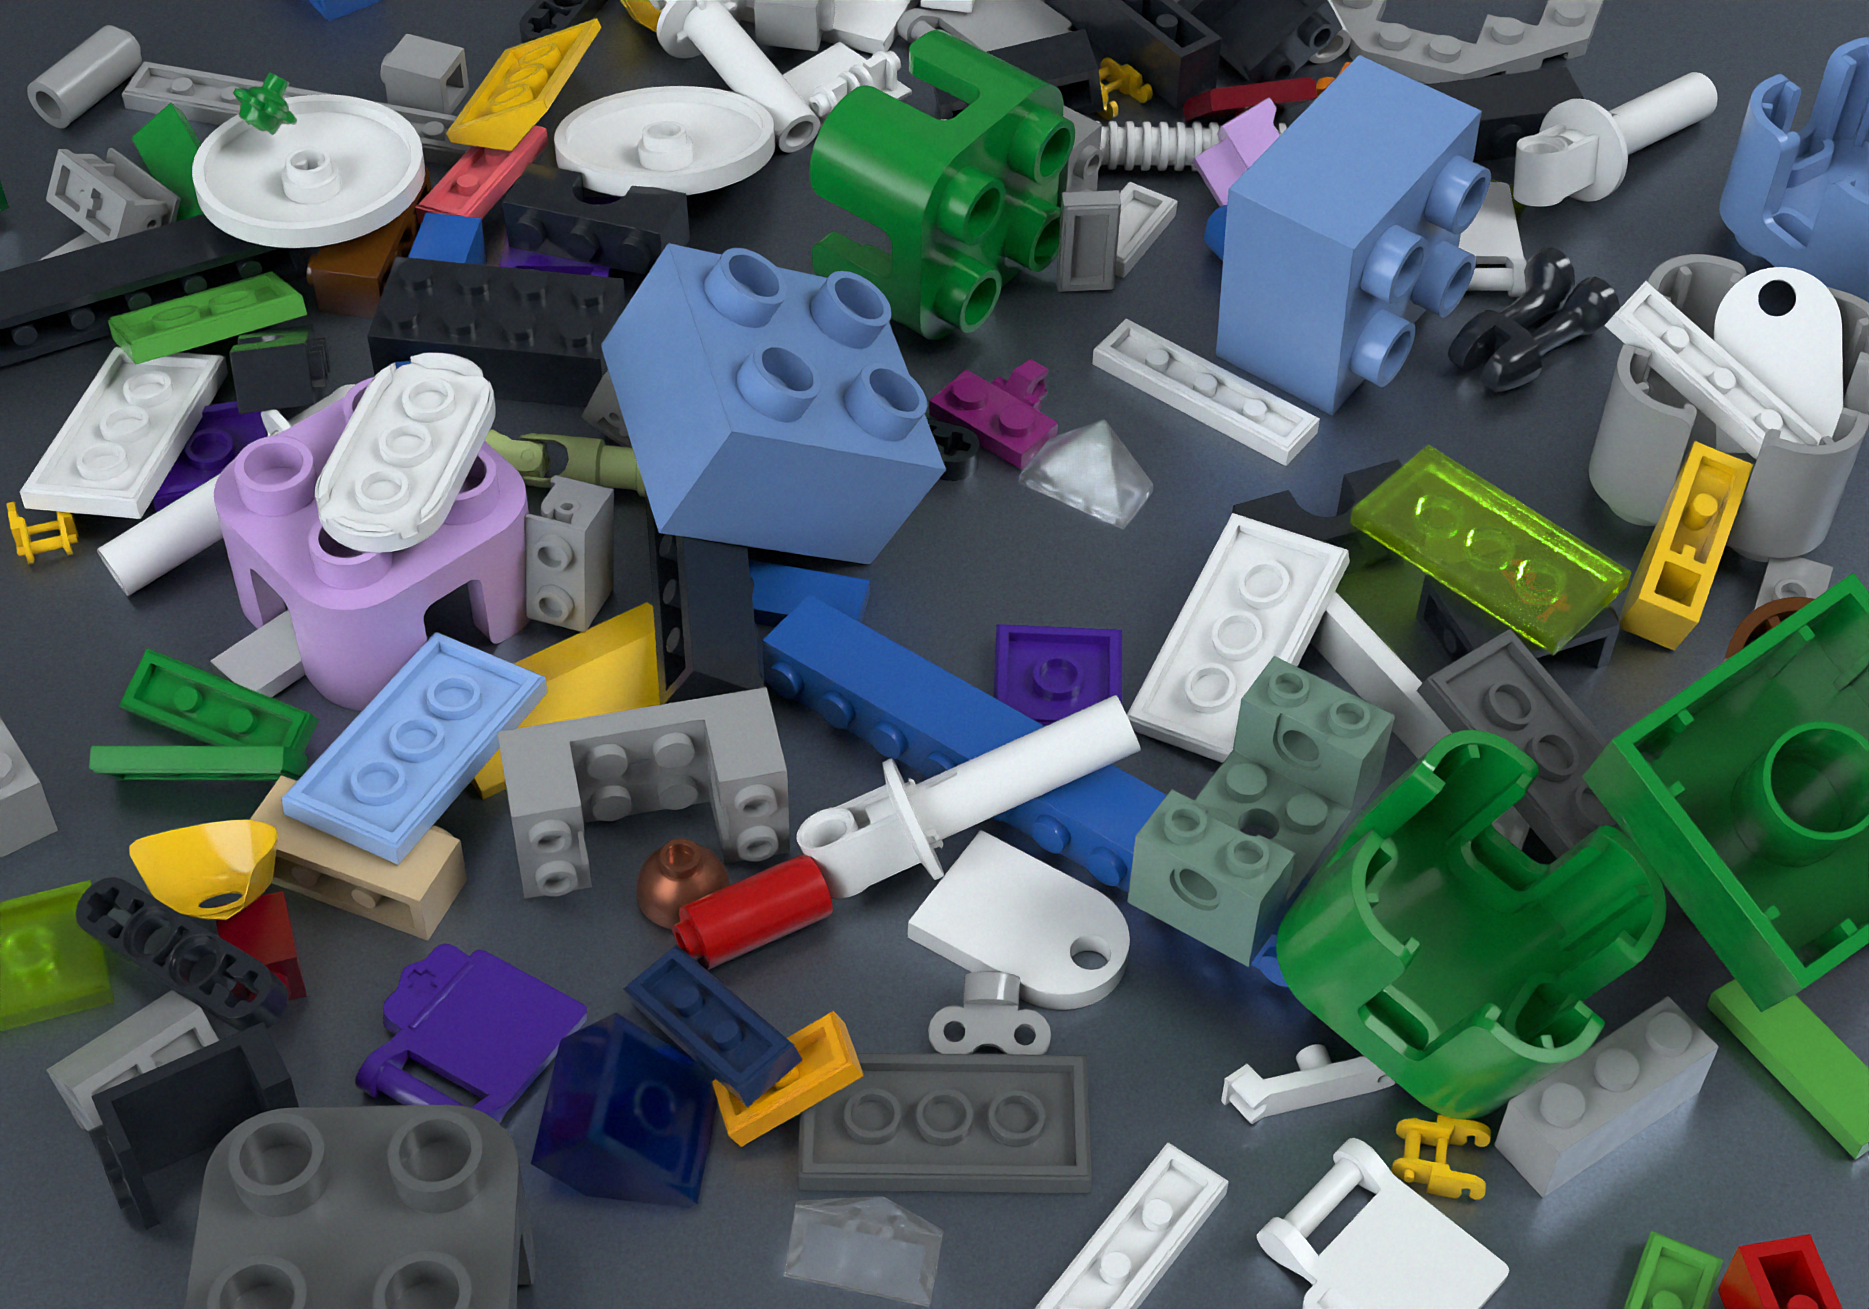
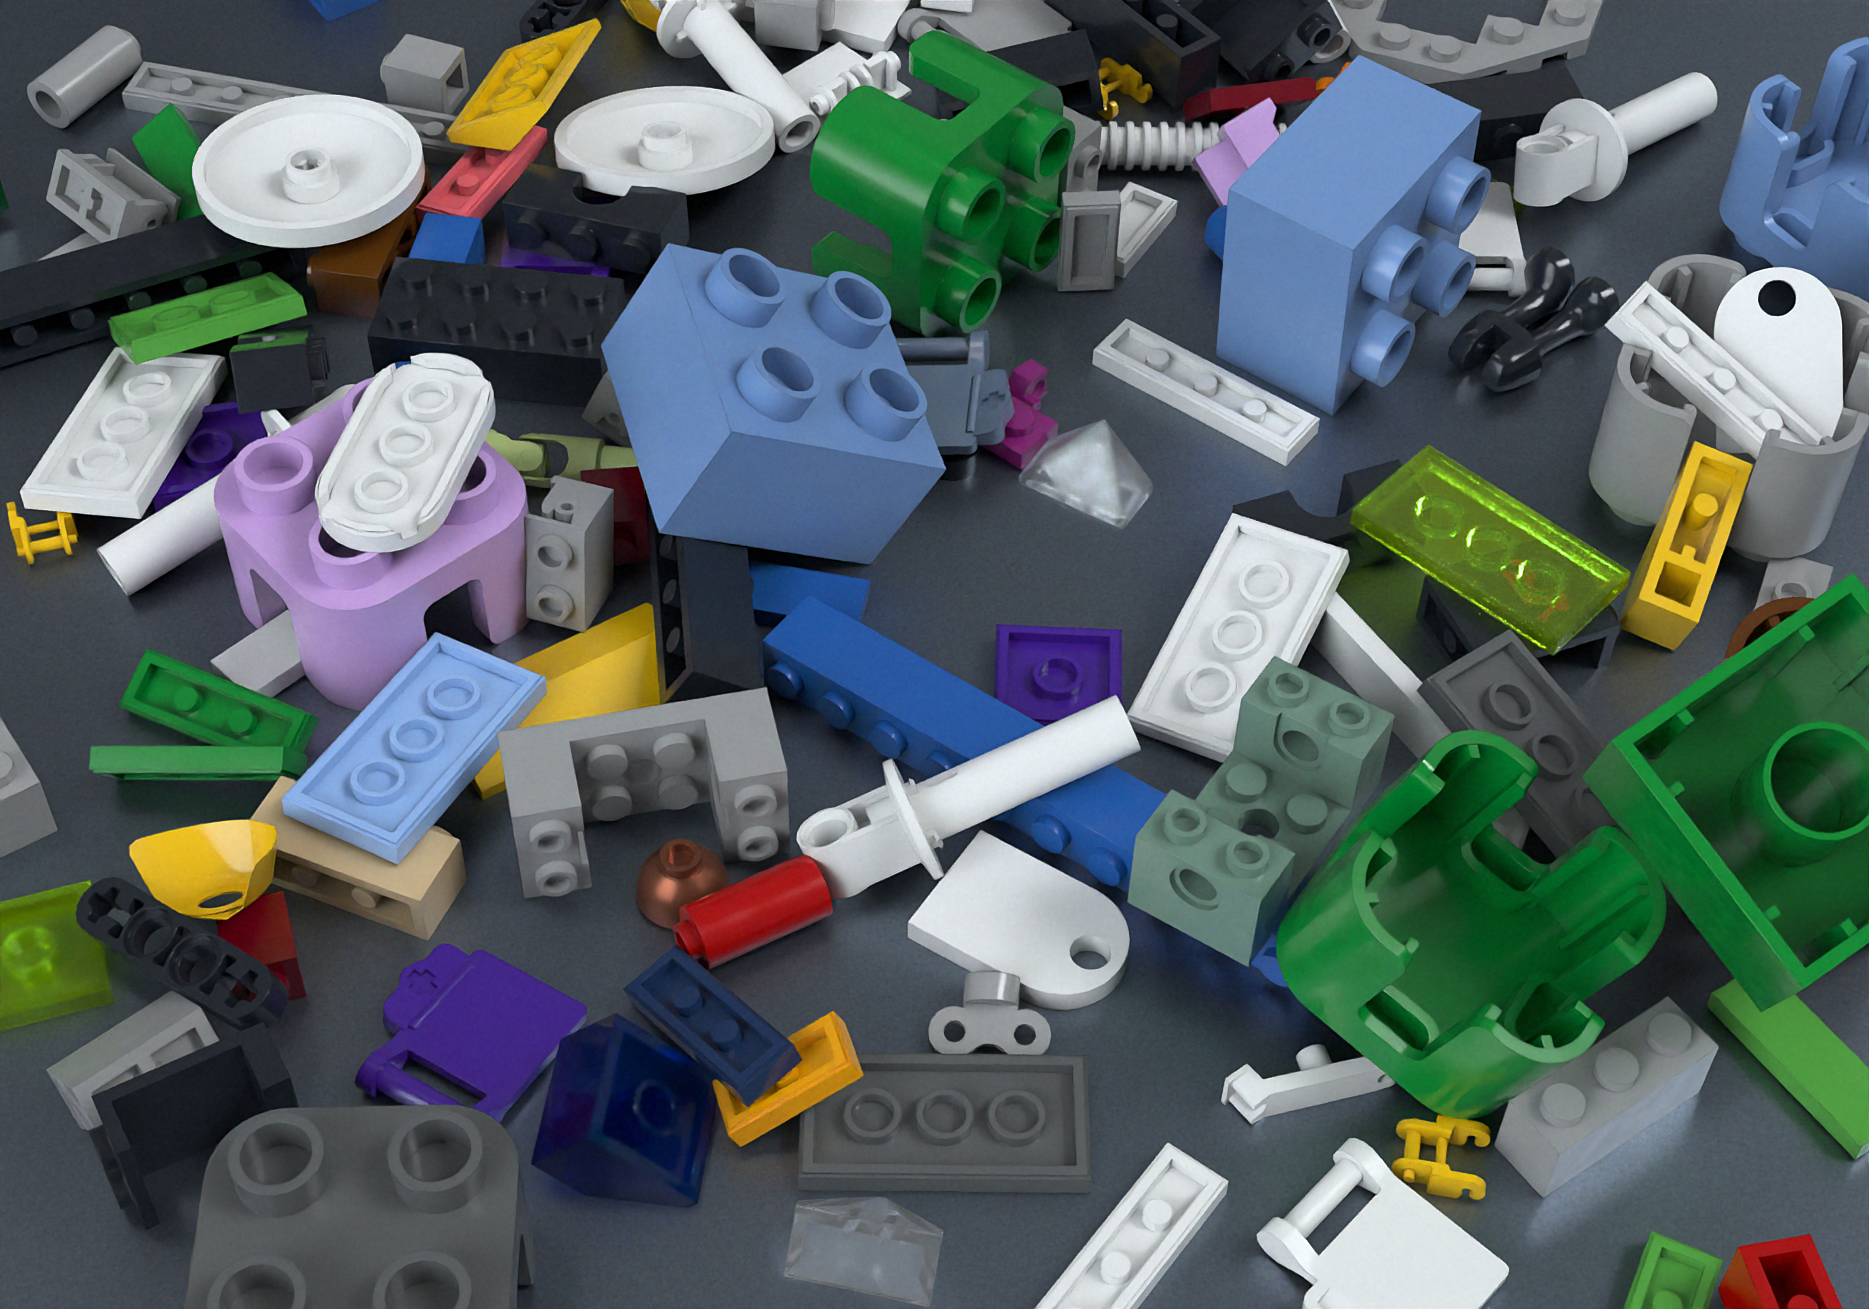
green plant [233,72,297,135] -> none
none -> dark red brick [580,466,650,565]
none -> sand blue piece [896,330,1015,455]

